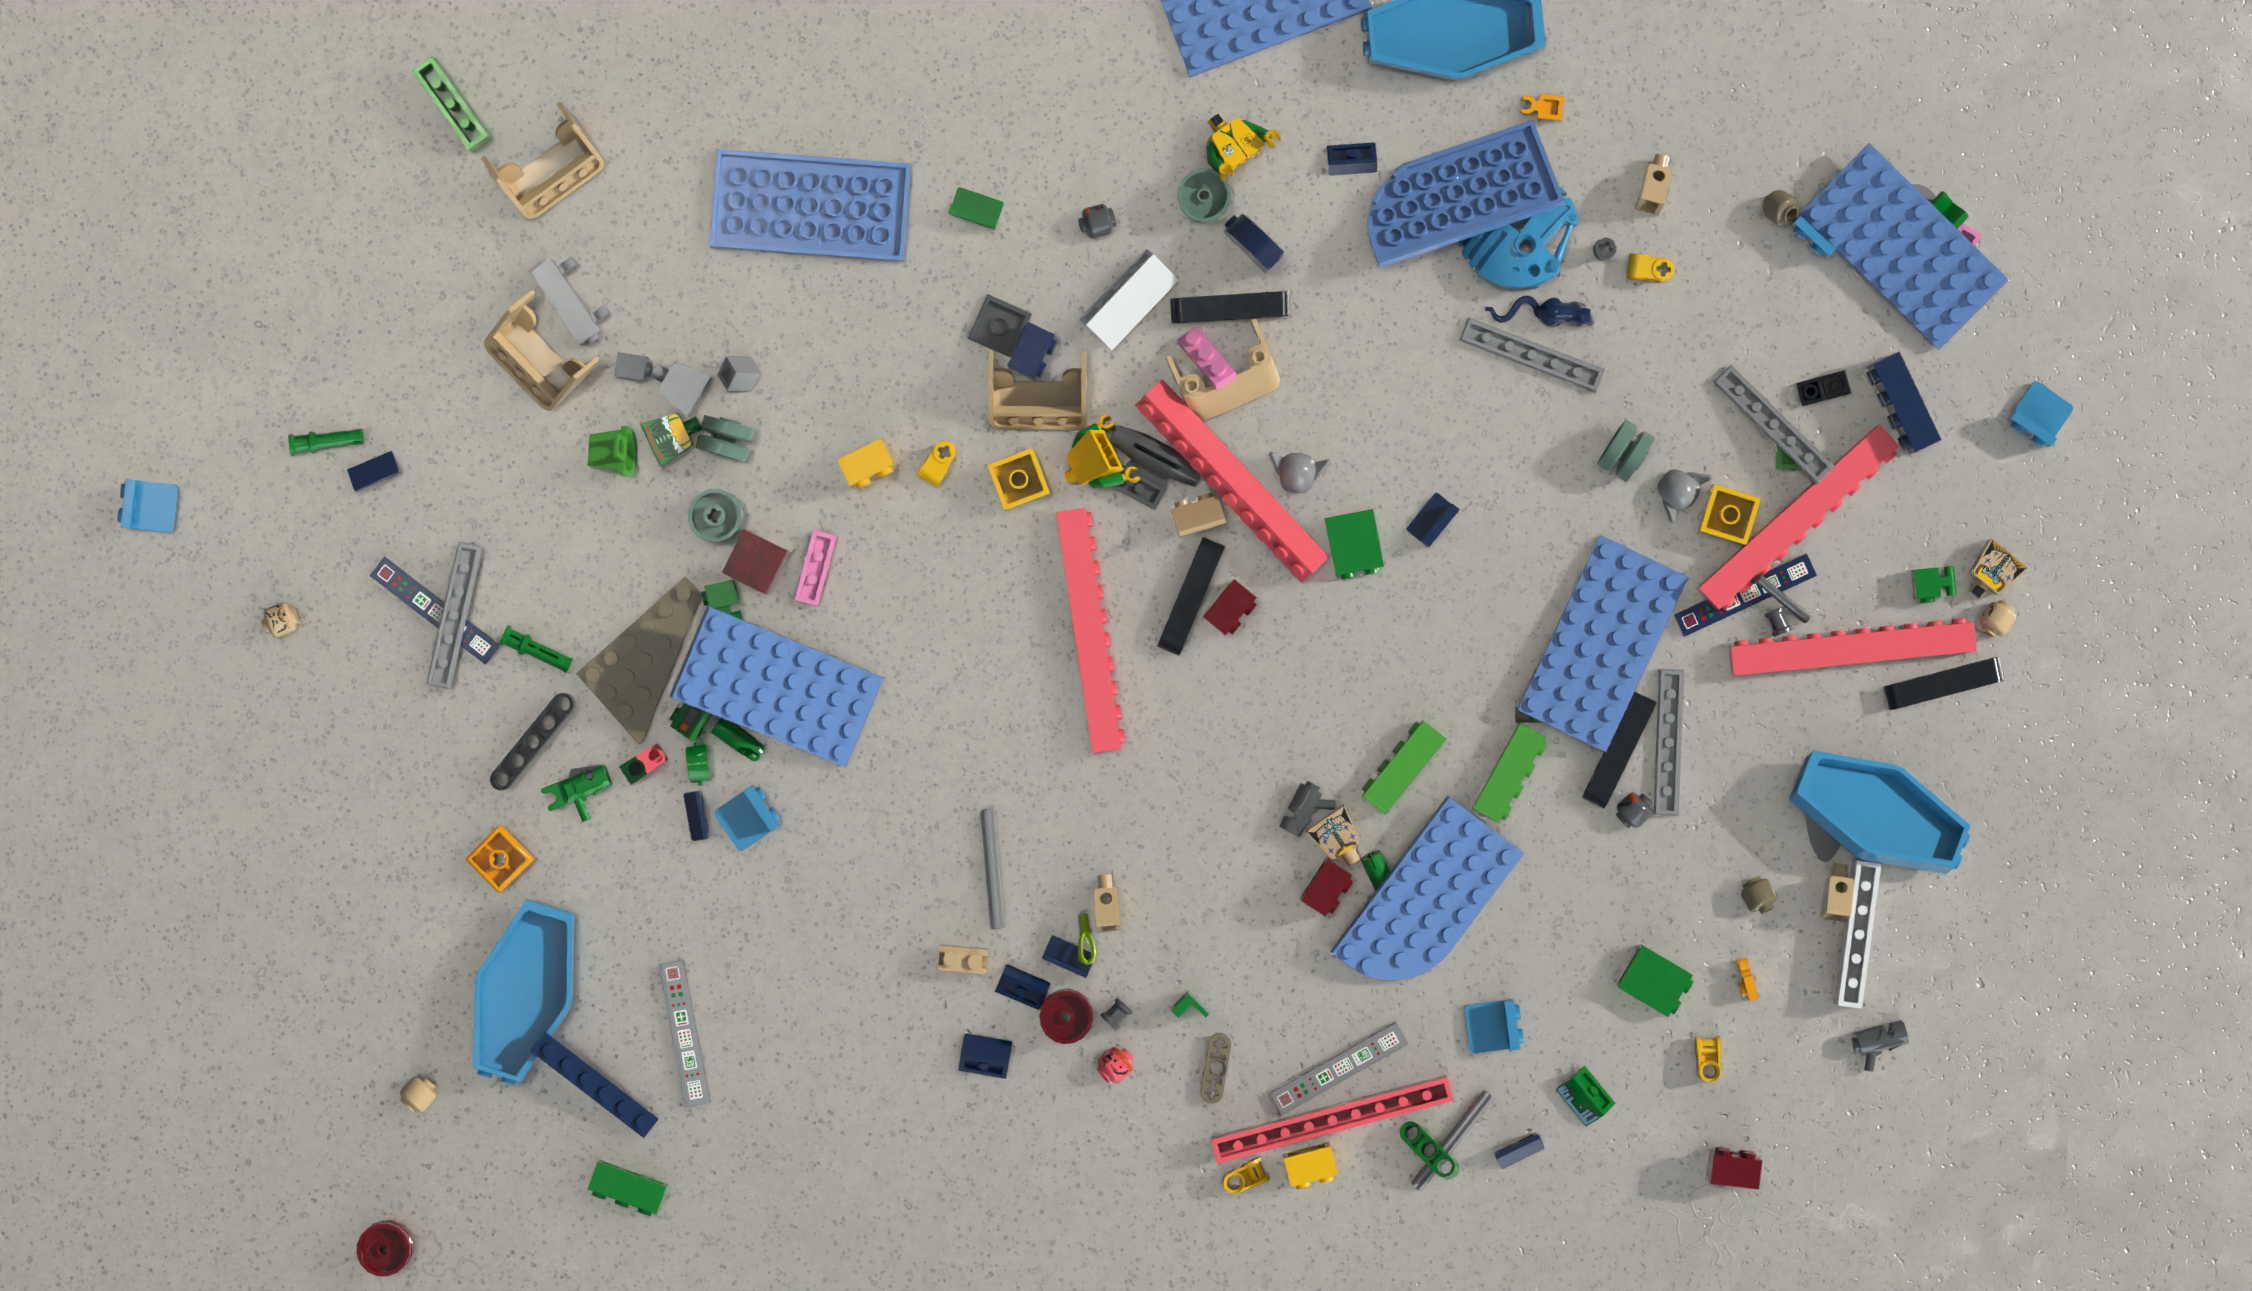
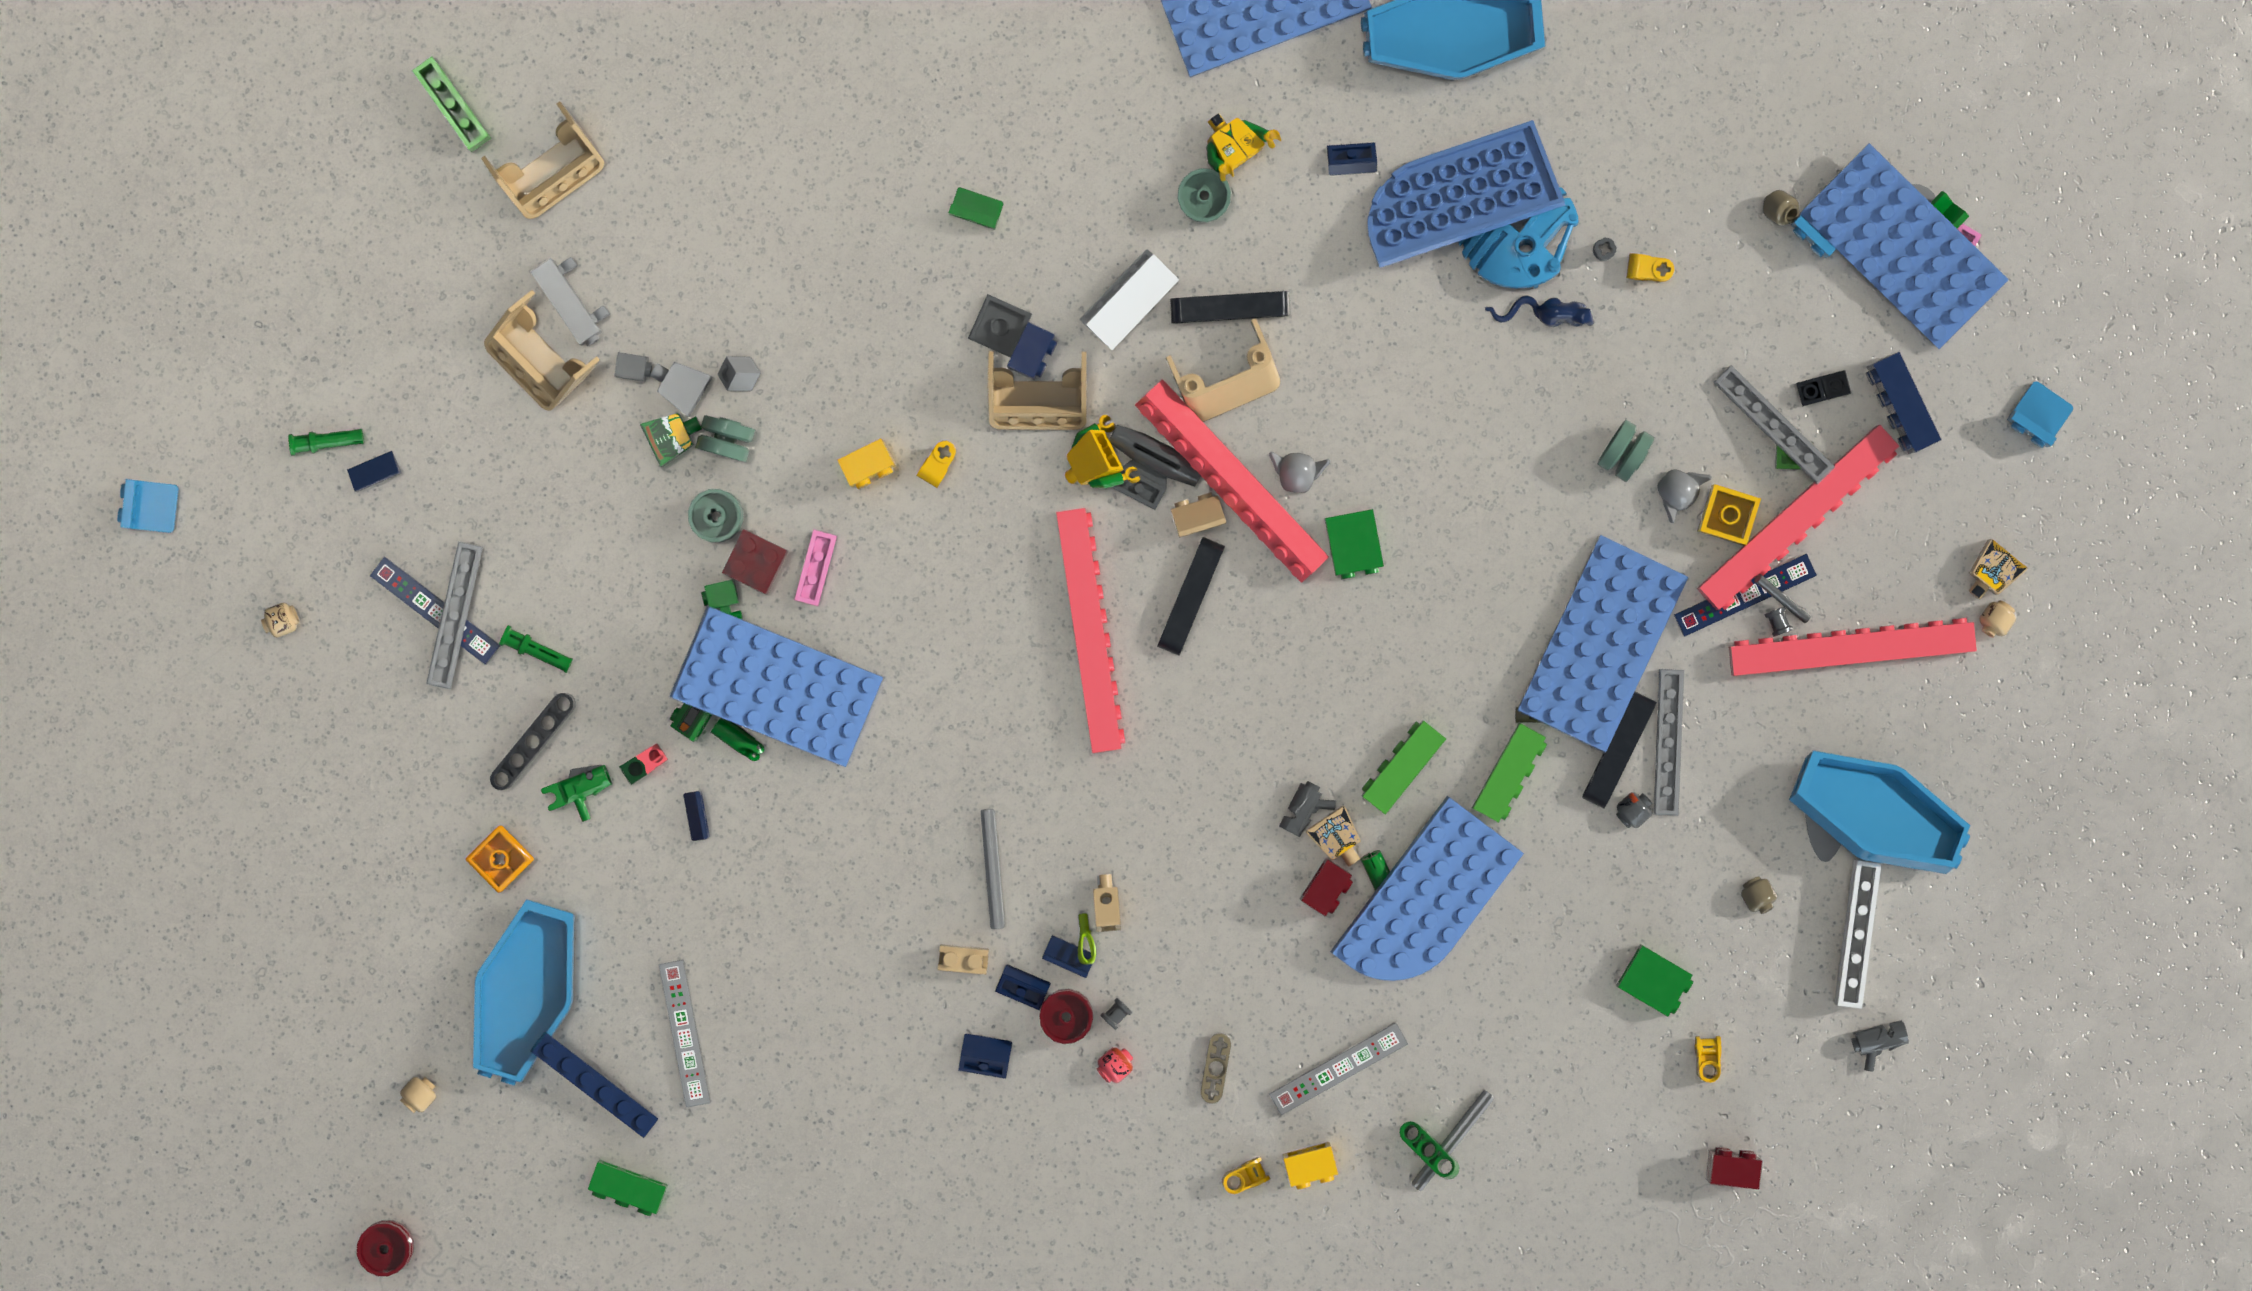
dark tan wing [576,577,702,745] -> none
bright green container [587,426,637,477] -> none
green piece [686,742,712,786] -> none
medium blue plate [710,149,912,261] -> none
dark azure bracket [715,785,781,850] -> none
yellow brick [987,448,1050,511] -> none
dark grey head [1078,204,1116,239] -> none
green panel [1171,991,1209,1018] -> none
bright pink plate [1177,327,1237,390] -> none
dark red brick [1203,579,1257,635] -> none
coral brick [1211,1075,1454,1164] -> none
dark blue brick [1224,214,1284,274] -> none
dark blue panel [1406,493,1460,548] -> none
light grey tile [1460,317,1605,392] -> none
dark azure bracket [1465,999,1524,1053] -> none
slope [1494,1132,1544,1169] -> none
light orange plate [1520,94,1564,121] -> none
green panel [1556,1066,1616,1126] -> none
tan torso [1635,154,1673,215] -> none
light orange plate [1736,958,1759,1001] -> none
tan torso [1820,863,1854,922] -> none
black beam [1884,657,2005,710] -> none
green brick [1911,566,1957,603] -> none

